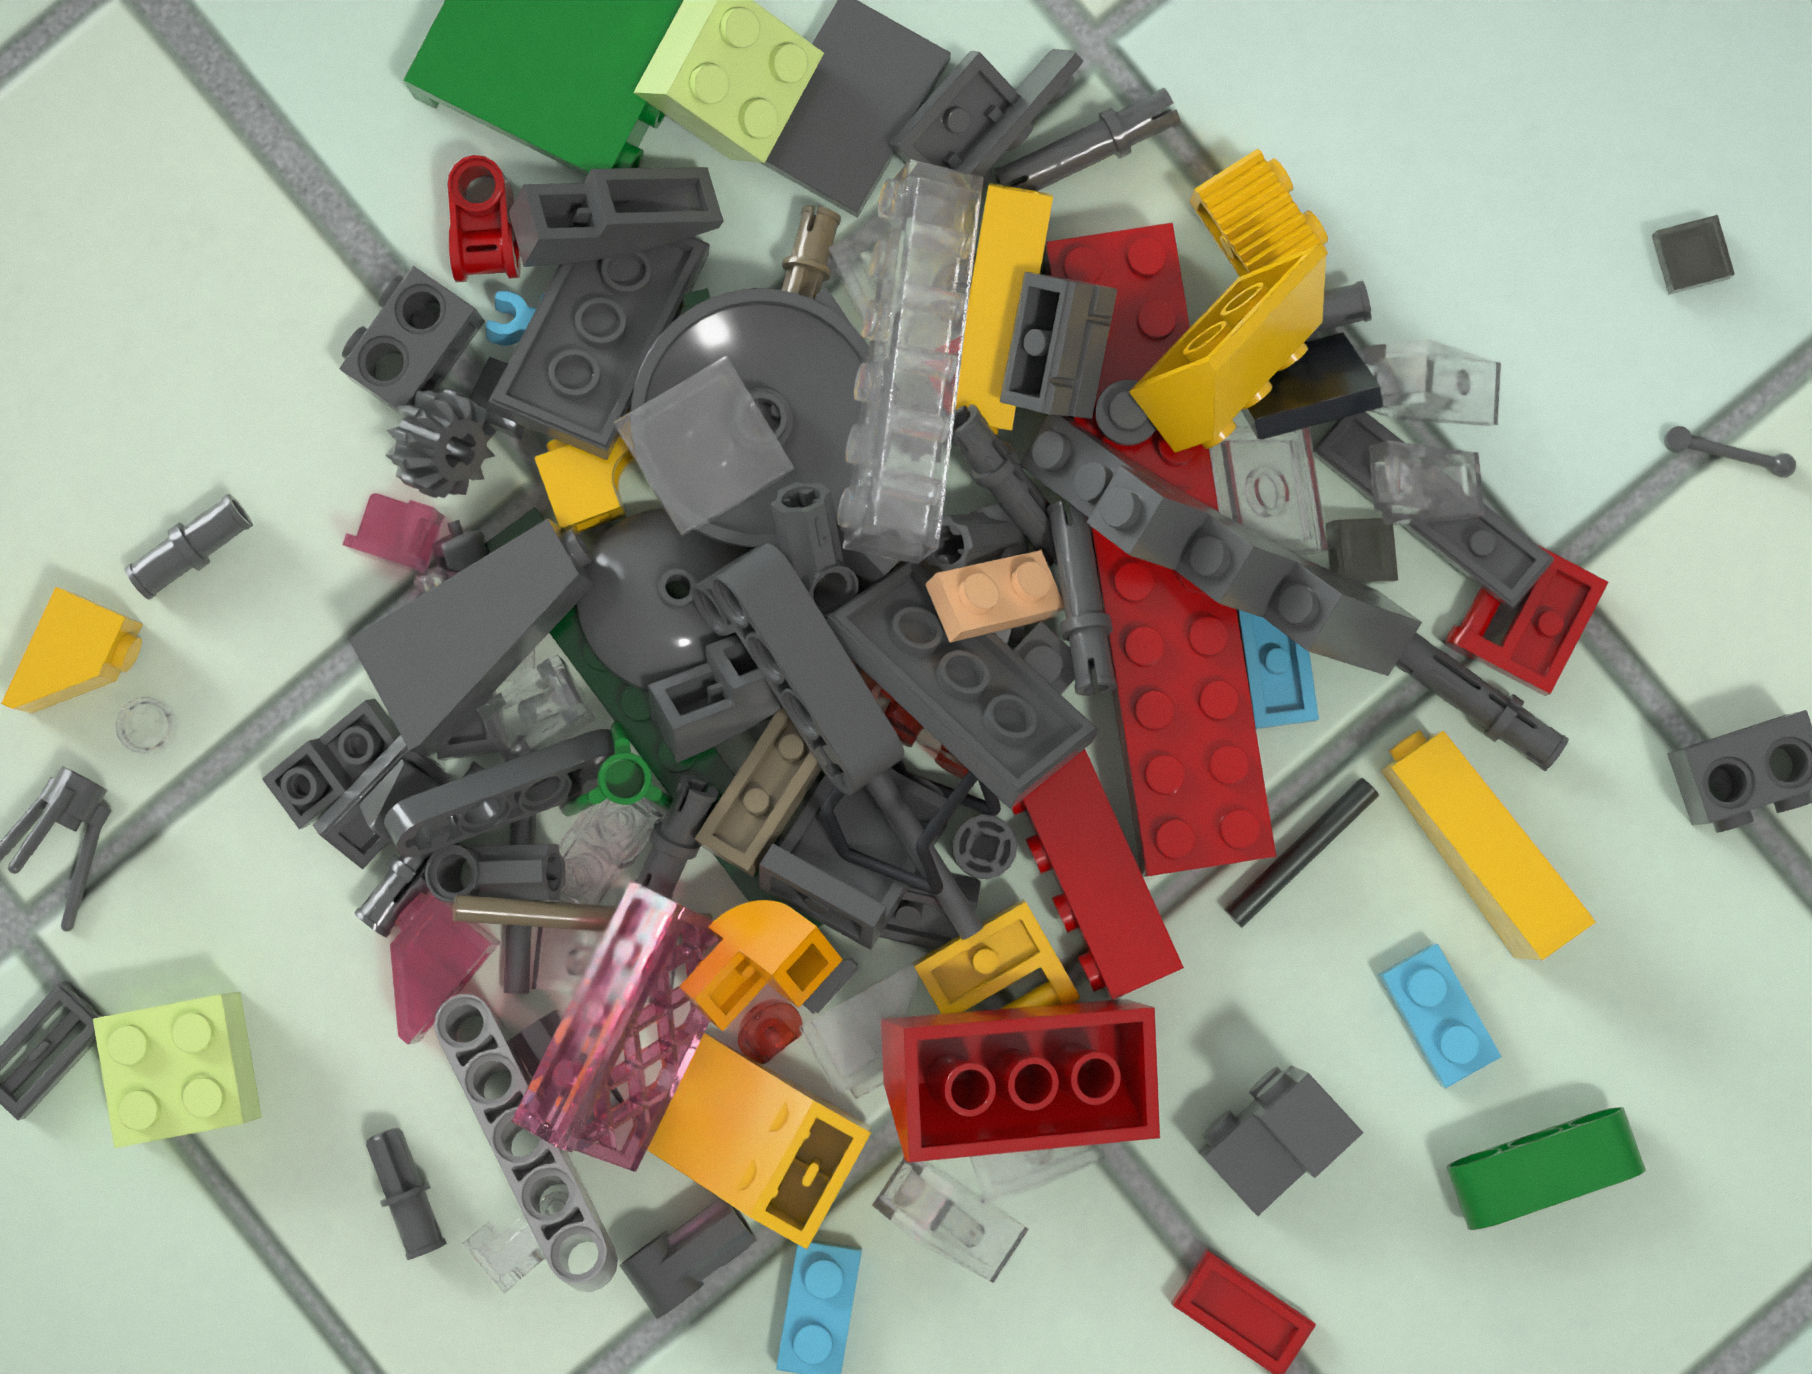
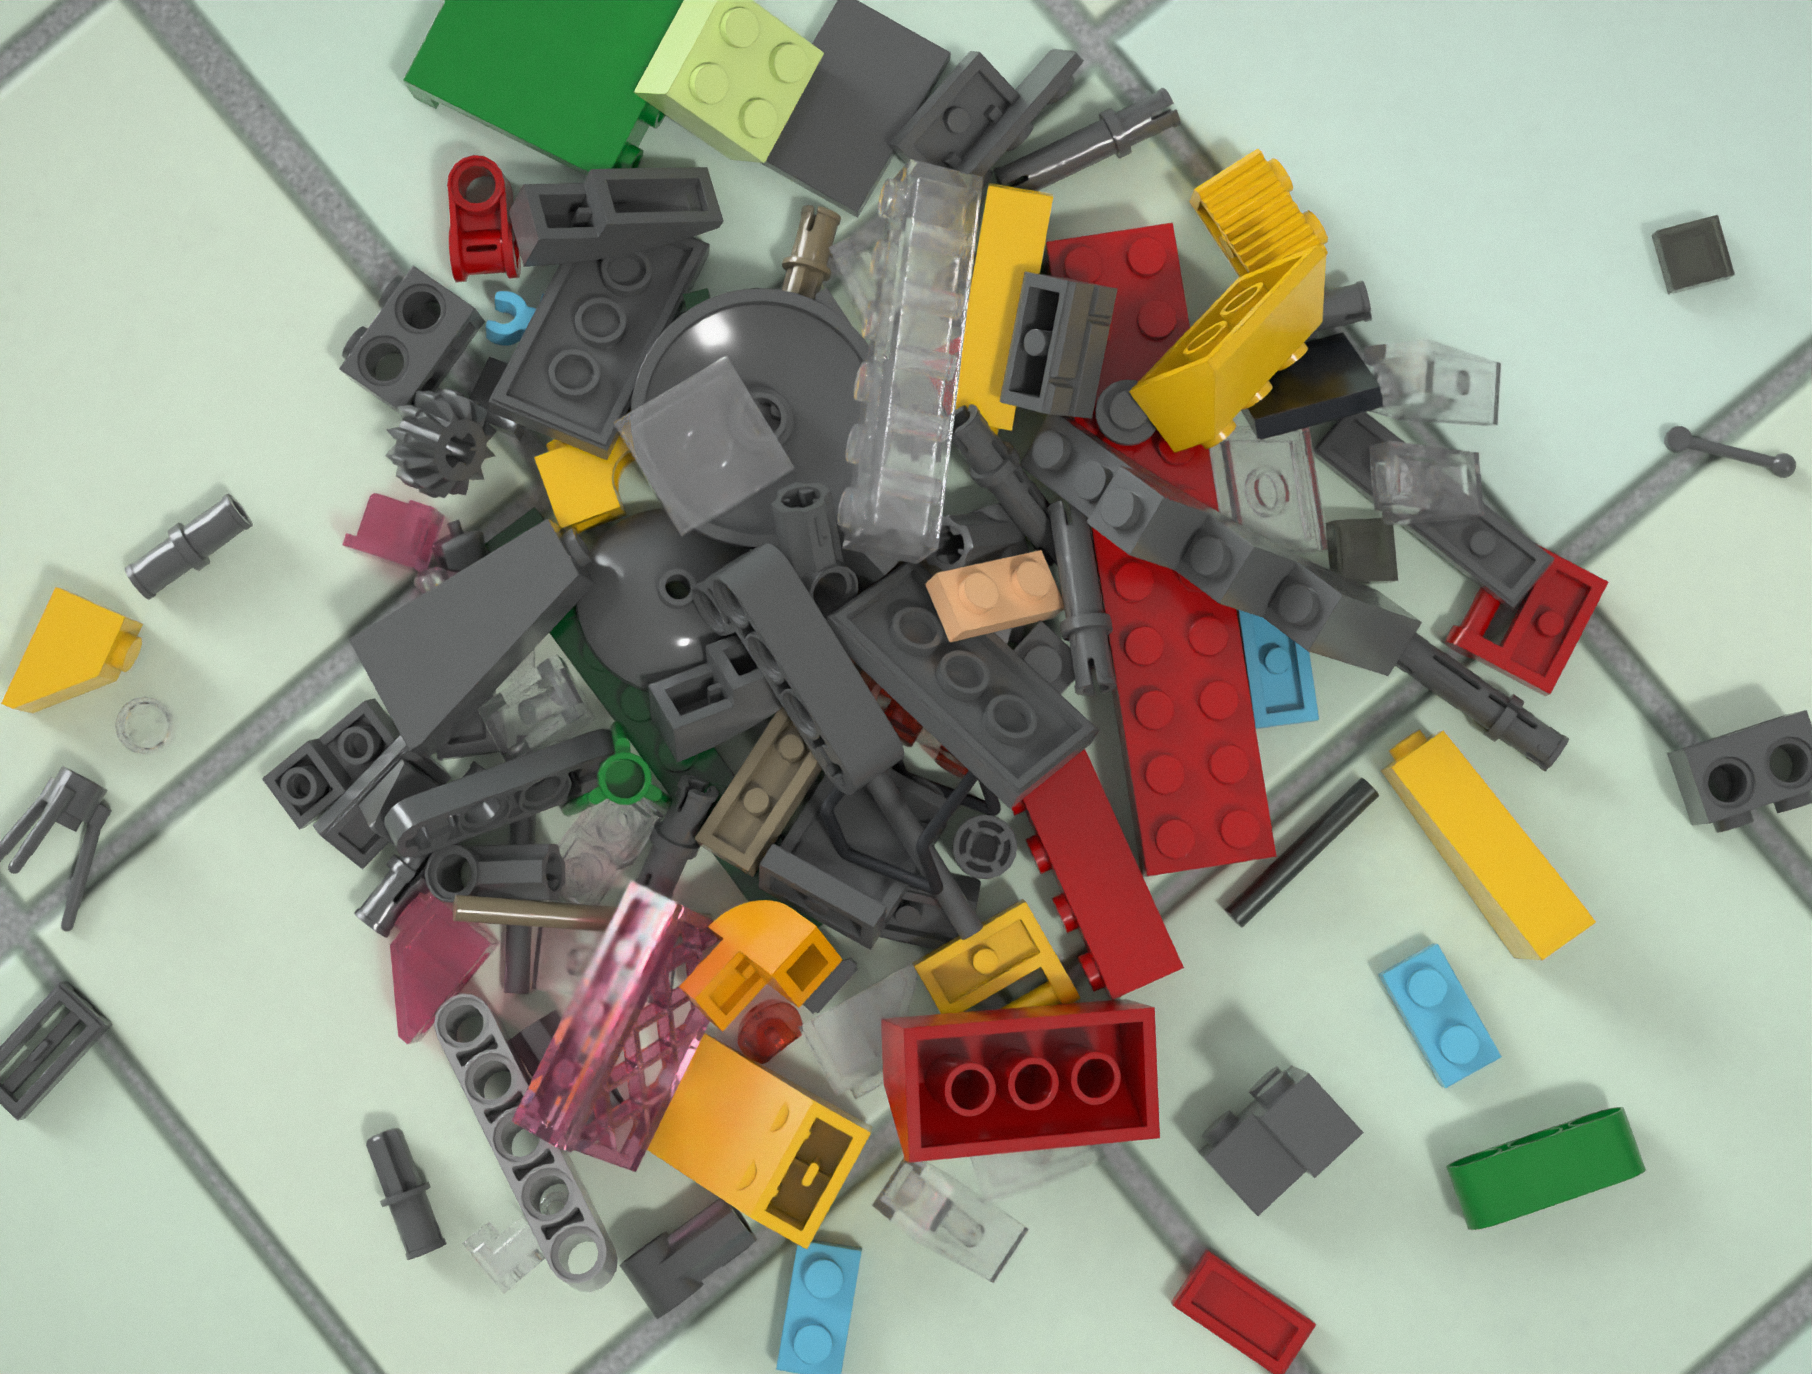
yellowish green brick [93,992,262,1148] -> none

